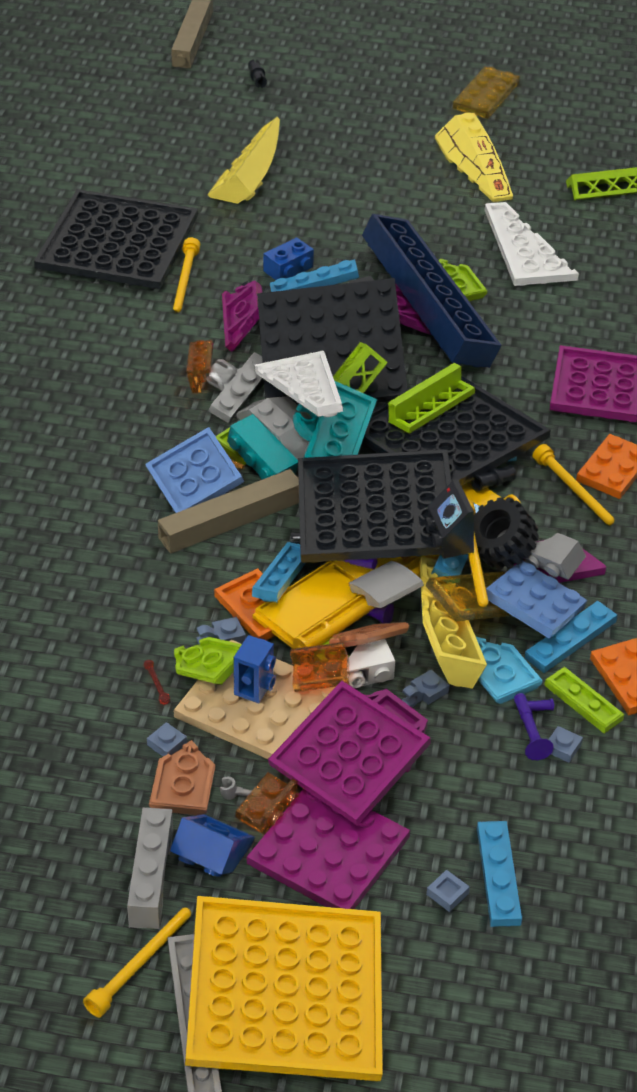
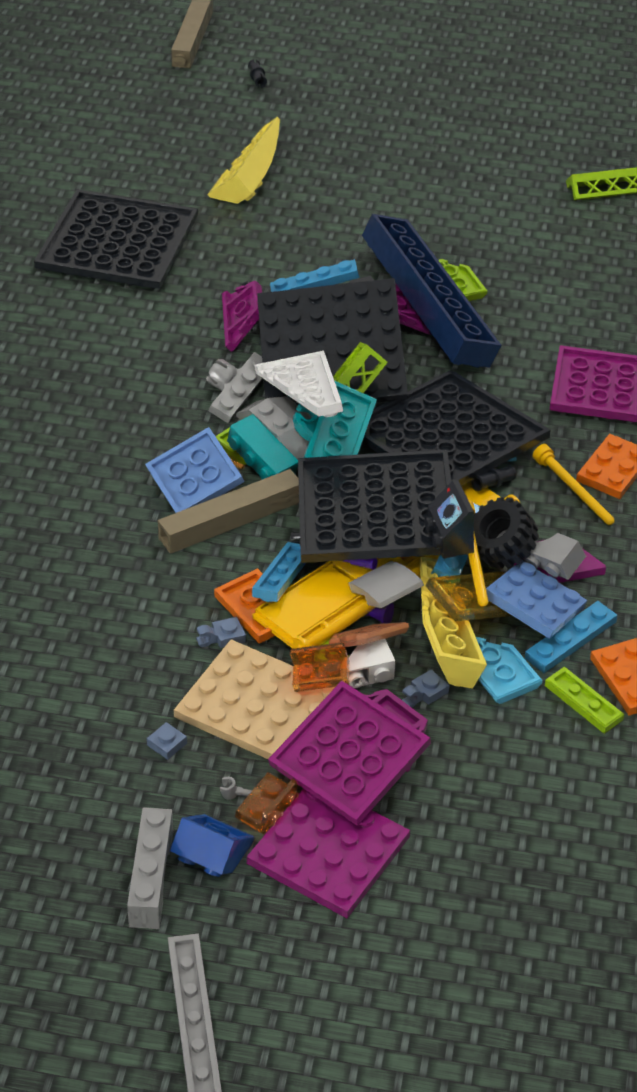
yellow piece [83,908,191,1018] -> none
clear red hinge [143,659,170,705] -> none
nougat tile [149,740,215,815] -> none
yellow piece [173,237,201,312] -> none
lime tile [174,637,242,685] -> none
yellow plate [185,896,383,1081] -> none
clear orange bracket [186,340,213,393] -> none
blue brick [234,635,276,703] -> none
blue brick [263,237,314,280] -> none
lime fence [388,363,475,434] -> none
sand blue plate [426,870,470,912] -> none
light yellow wedge [435,113,513,202] -> none
clear yellow plate [453,66,520,119] -> none
dark azure plate [477,821,522,927] -> none
white wing [485,202,579,286] -> none
dark purple piece [514,693,554,761] -> none
sand blue plate [548,726,583,763] -> none

